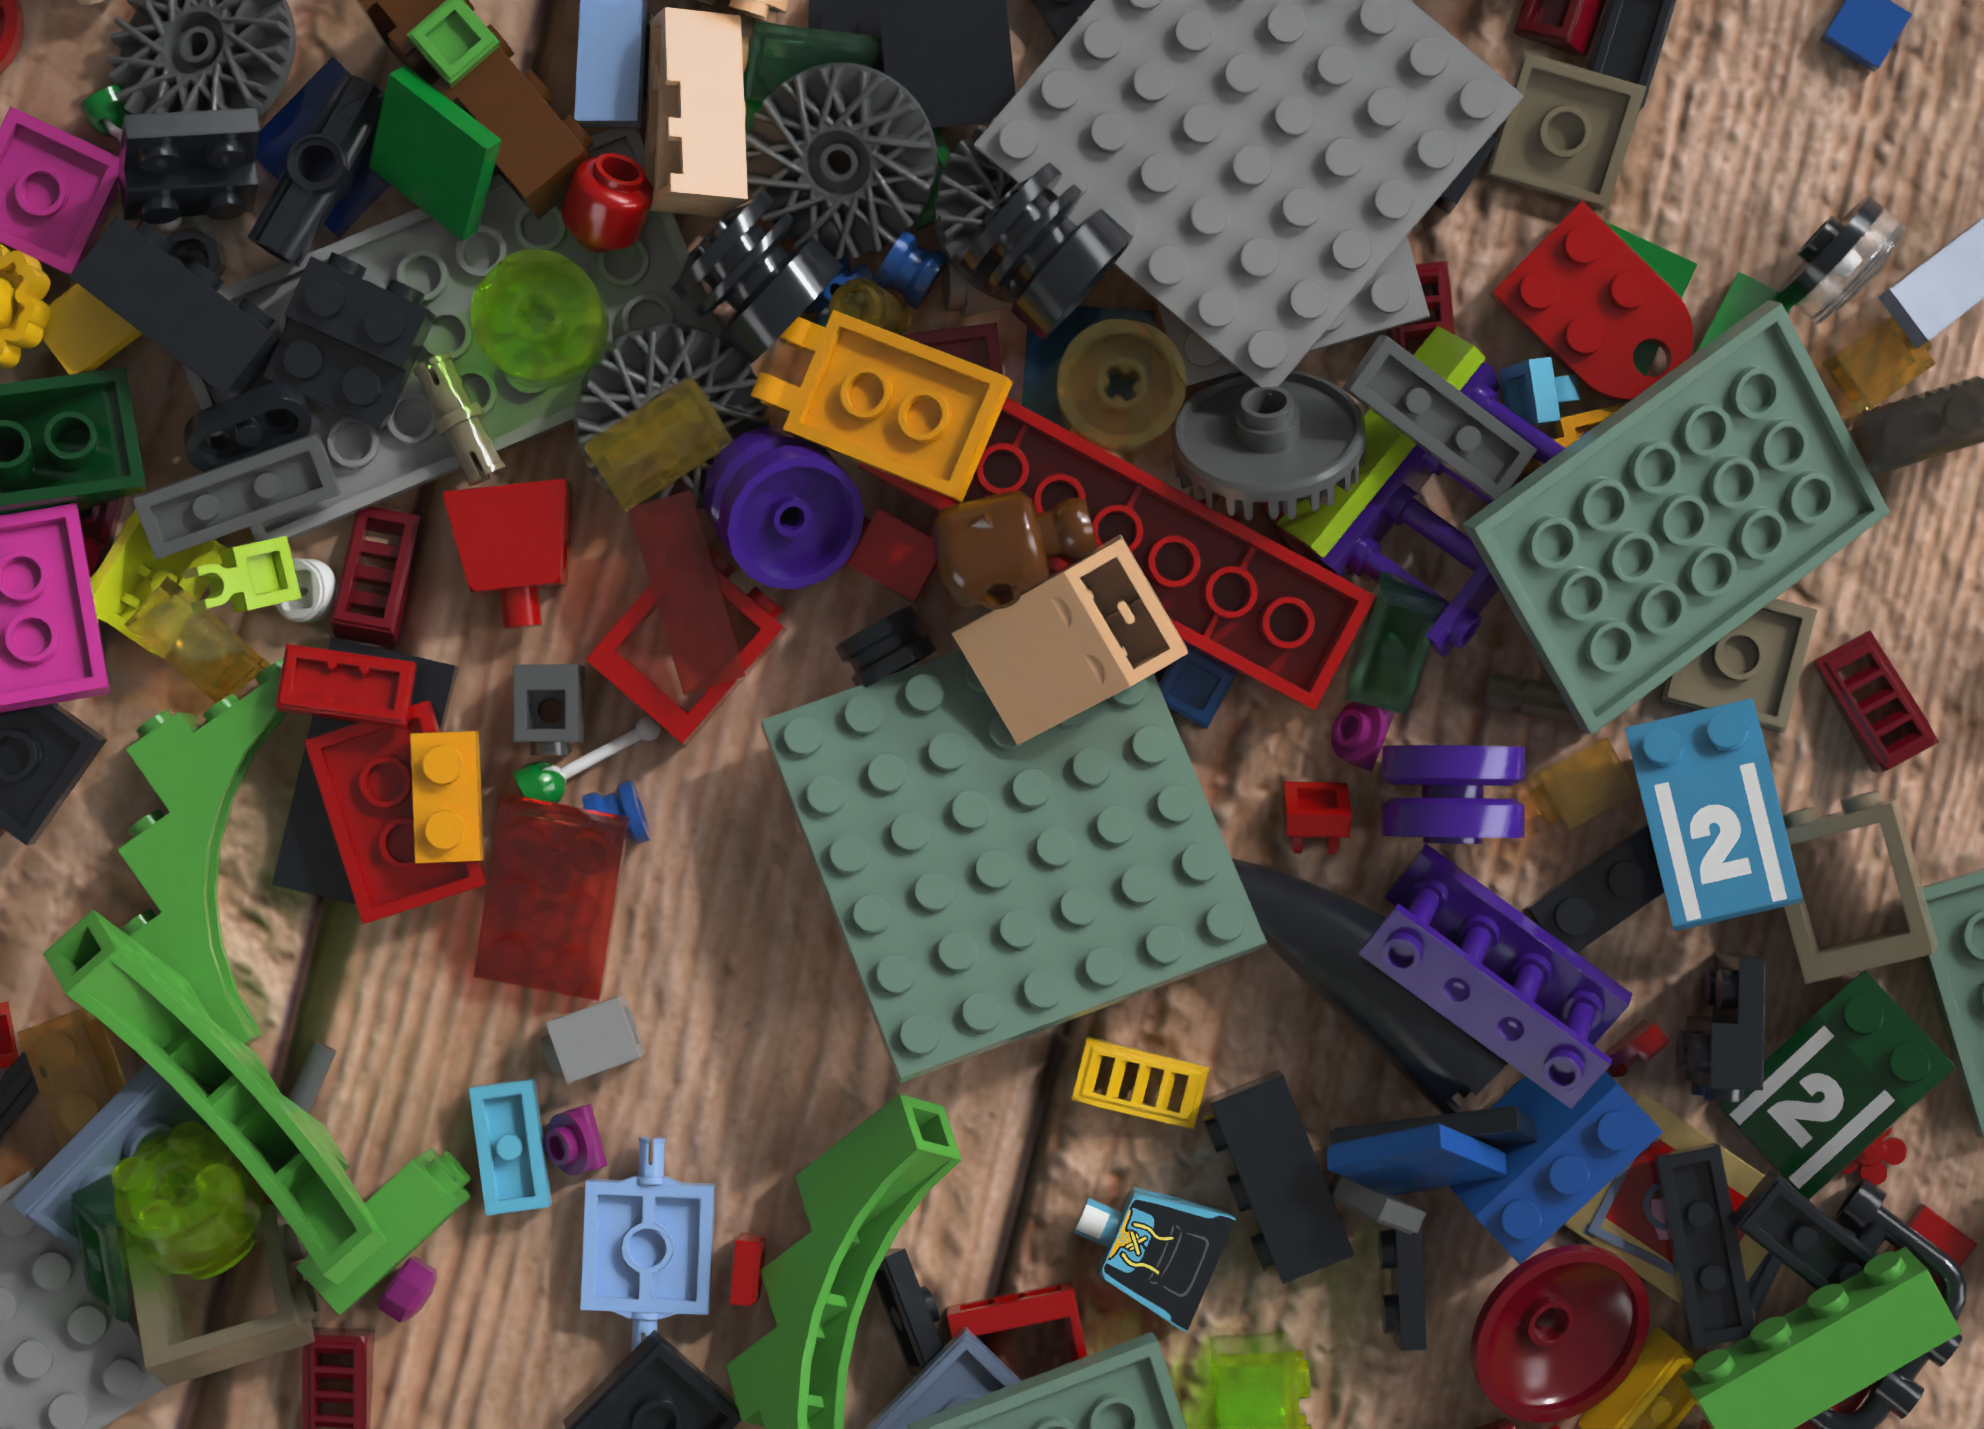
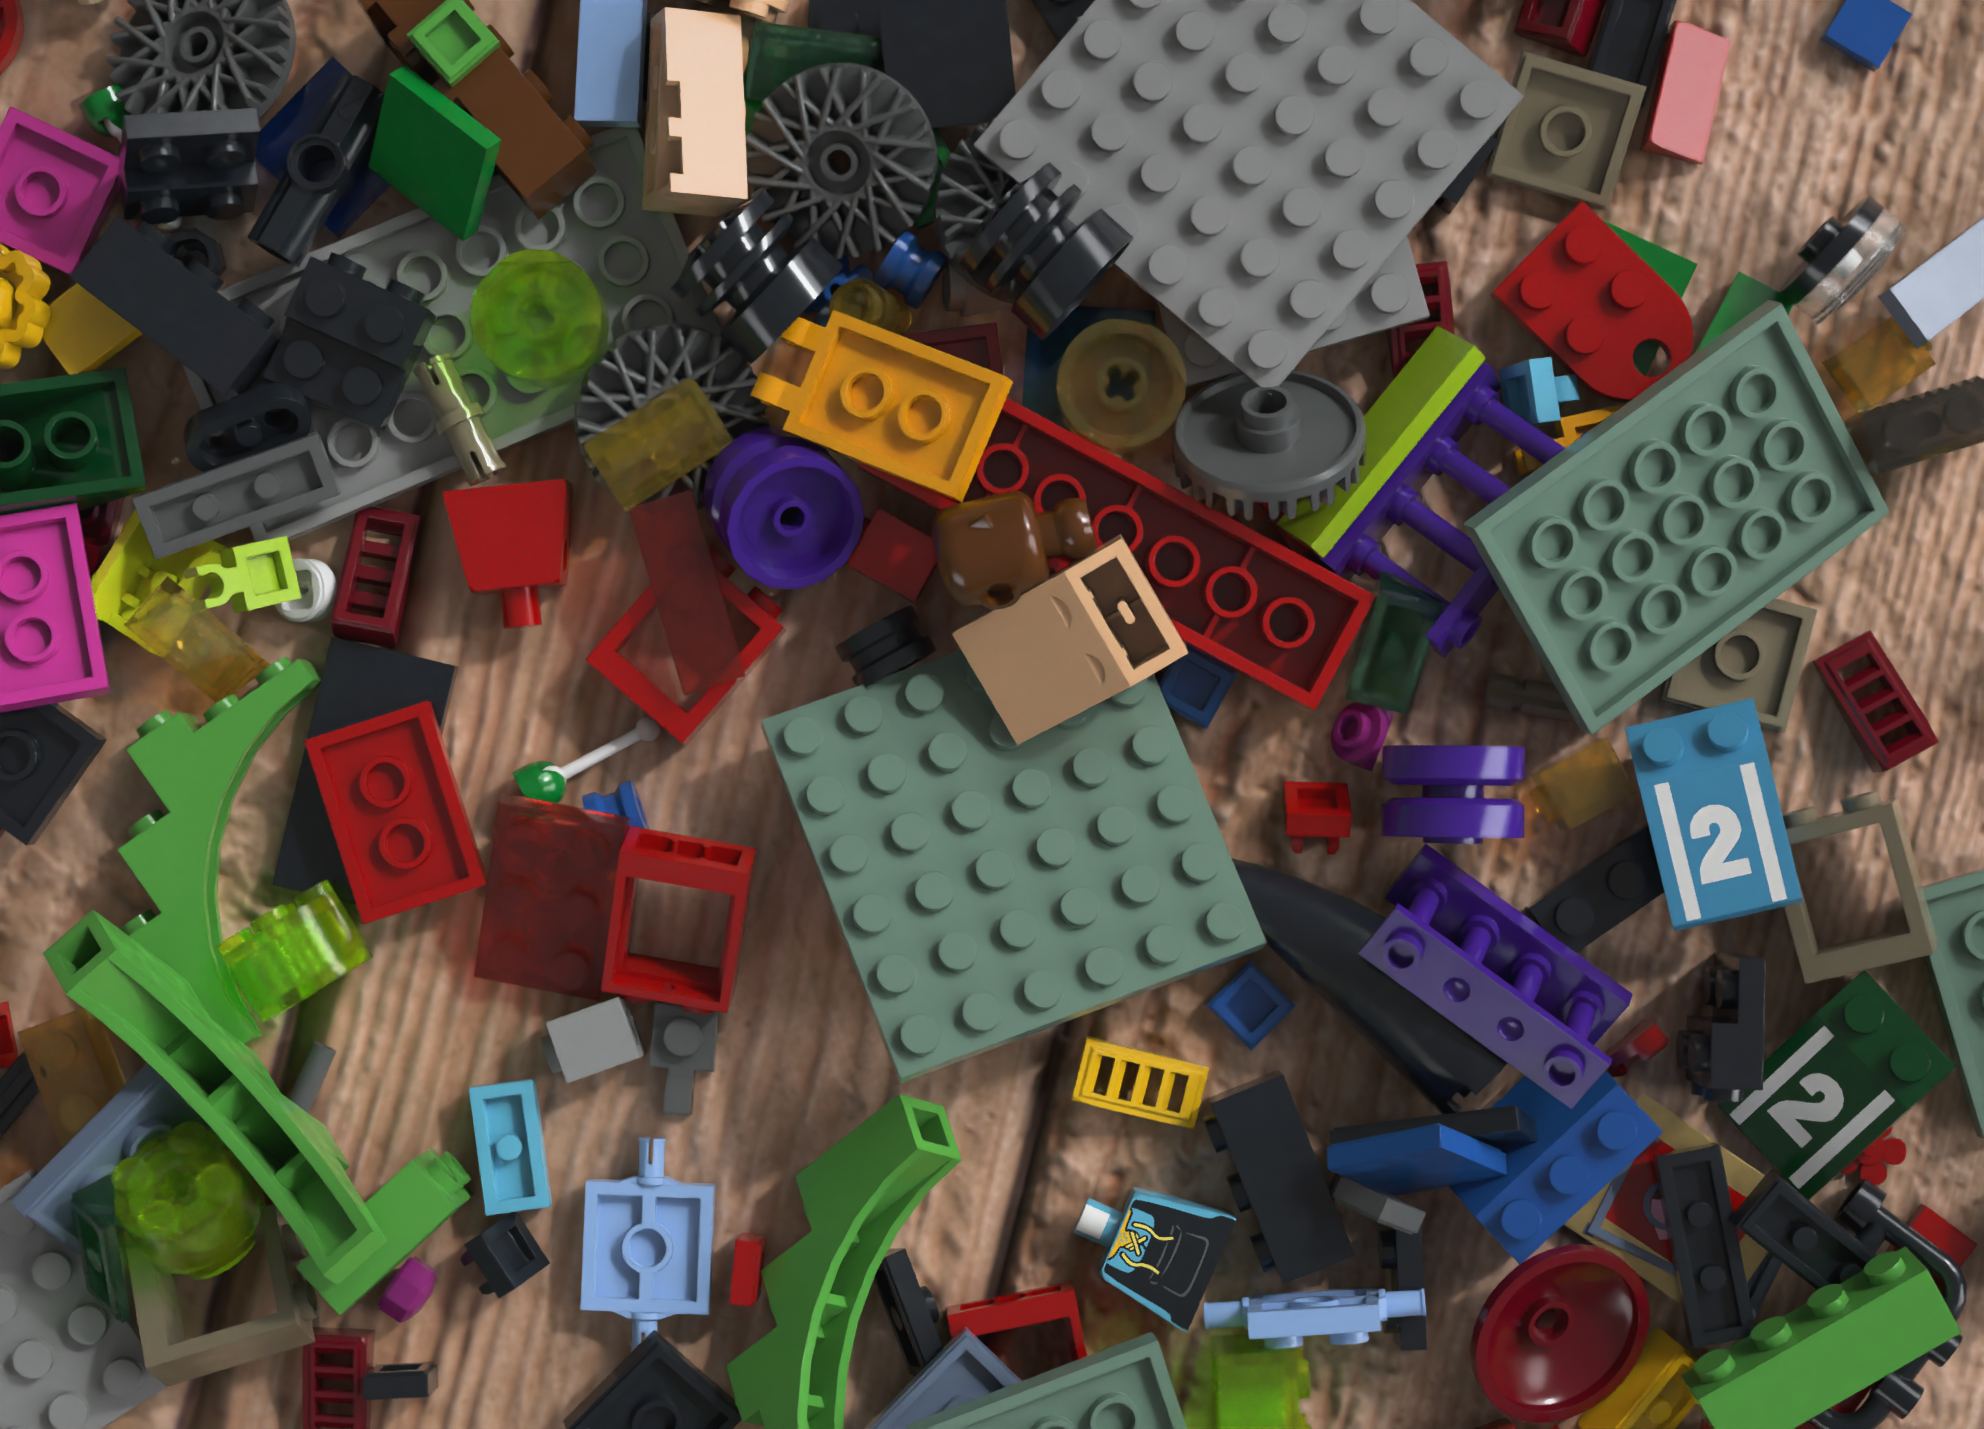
red plate [275,644,417,729] -> none
light orange plate [410,731,484,863] -> none
dark grey brick [513,664,585,755] -> none
magenta plate [545,1104,608,1175] -> none
red head [561,153,653,252] -> none
dark grey plate [1342,335,1537,501] -> none
none -> clear neon green brick [216,879,373,1023]
none -> black tile [363,1362,438,1400]
none -> black tile [460,1212,550,1298]
none -> red window [601,826,757,1014]
none -> dark grey plate [649,1003,720,1115]
none -> light blue plate [1204,1286,1426,1349]
none -> blue tile [1205,959,1296,1050]
none -> slope [1640,20,1731,165]

